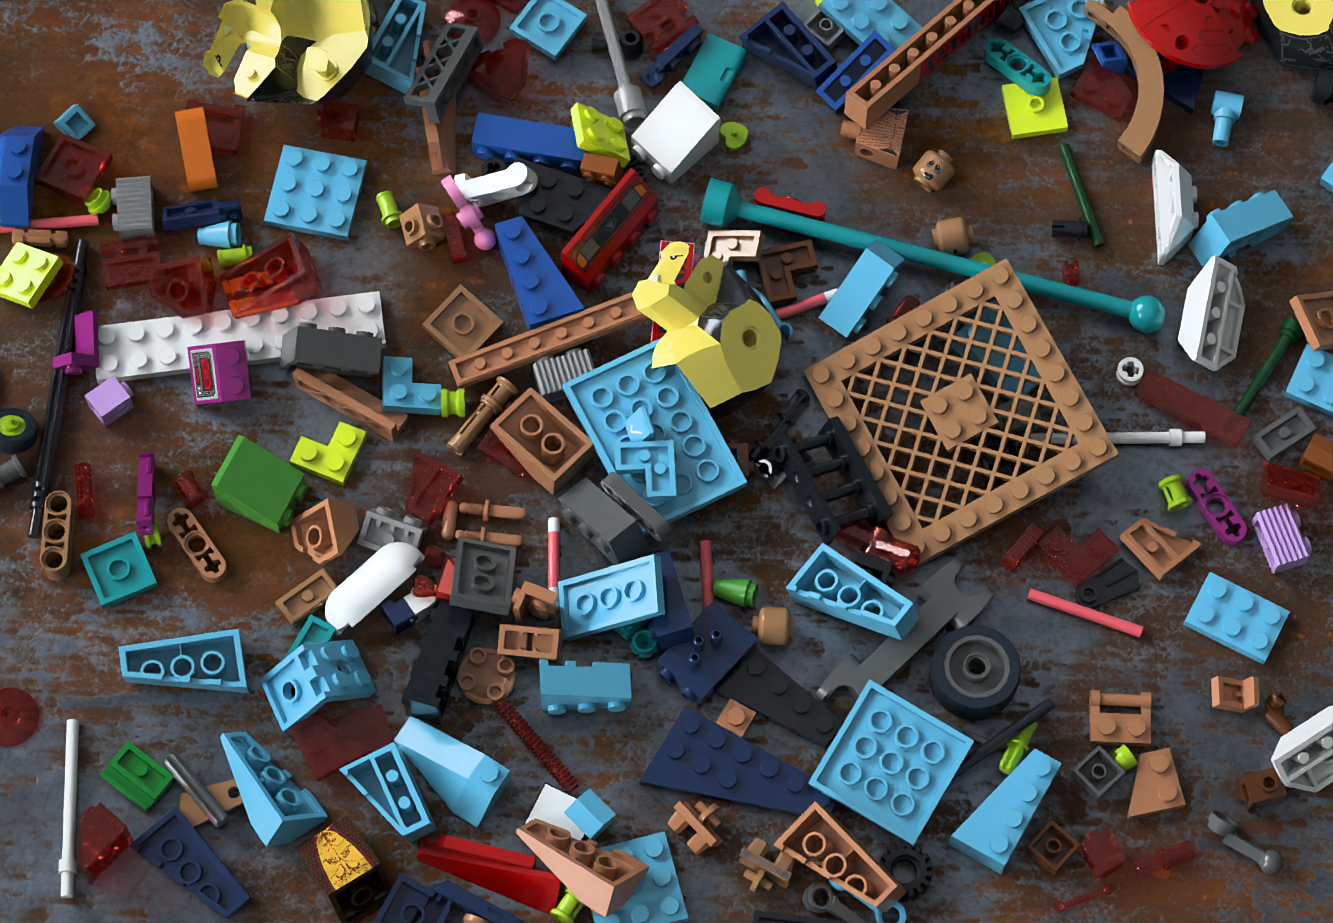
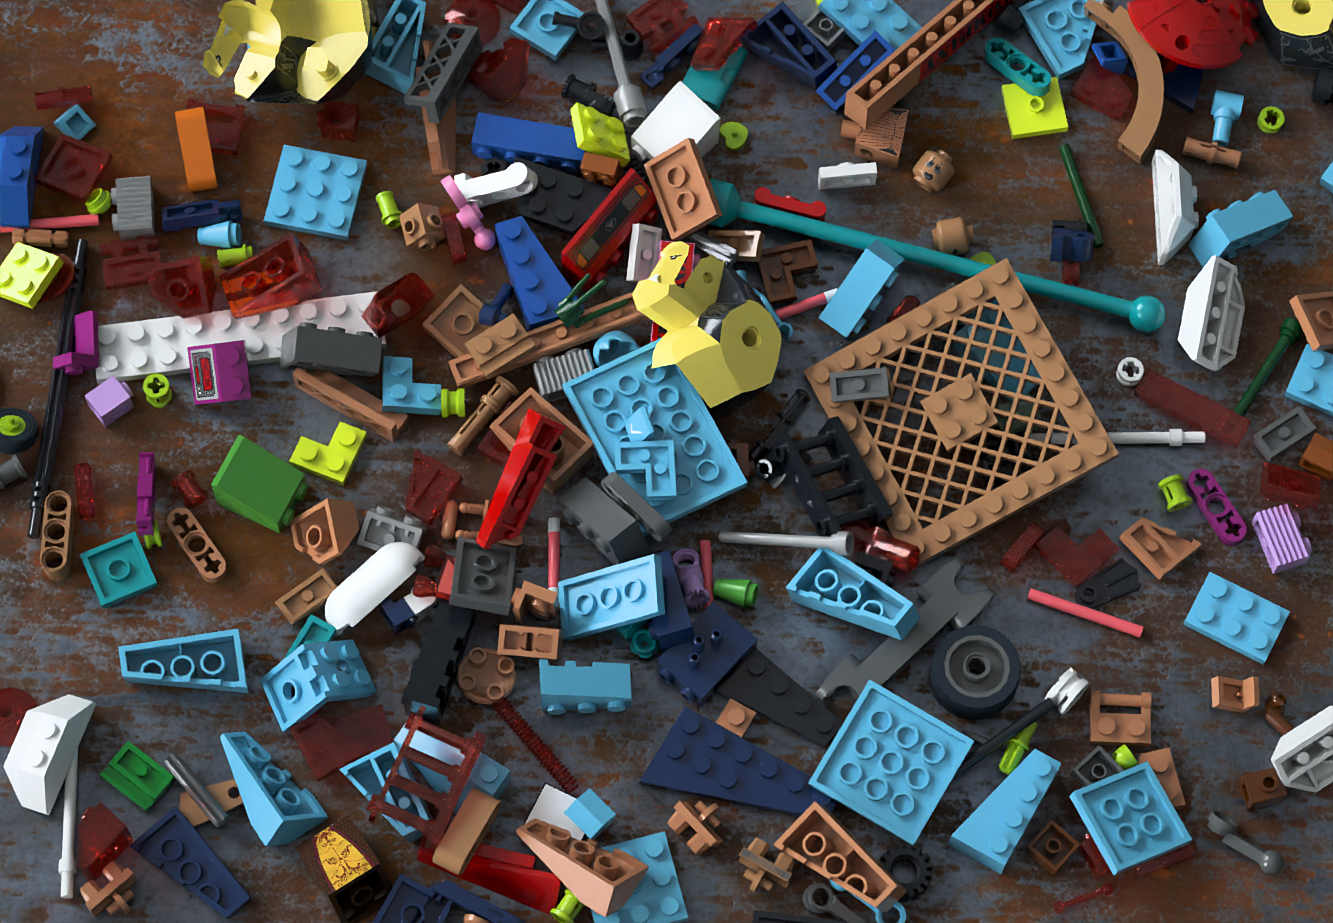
medium nougat head [752,606,795,646] -> none
none -> white wedge [4,694,96,815]
none -> clear red axle [35,85,93,111]
none -> nougat hips [80,860,137,917]
none -> lime bush [143,373,173,408]
none -> clear red piece [361,273,435,338]
none -> clear red fence [366,705,488,851]
none -> medium nougat beam [432,788,502,876]
none -> medium nougat plate [464,313,537,380]
none -> red wedge [476,408,566,550]
none -> dark blue piece [479,283,513,327]
none -> black bar [552,11,605,40]
none -> dark green plant [554,273,629,329]
none -> black connector [561,74,616,117]
none -> medium azure hair [593,330,640,367]
none -> white plate [626,223,662,283]
none -> nougat plate [644,138,722,241]
none -> dark grey axle [668,230,739,265]
none -> lavender connector [673,548,711,609]
none -> clear red wing [690,17,758,71]
none -> light grey piece [718,531,854,556]
none -> white plate [818,162,877,190]
none -> dark grey plate [830,367,891,404]
none -> white wheel [1044,668,1090,715]
none -> dark blue leg [1050,228,1094,262]
none -> medium azure plate [1069,761,1192,875]
none -> nougat pin [1182,137,1242,169]
none -> lime bush [1257,106,1285,134]

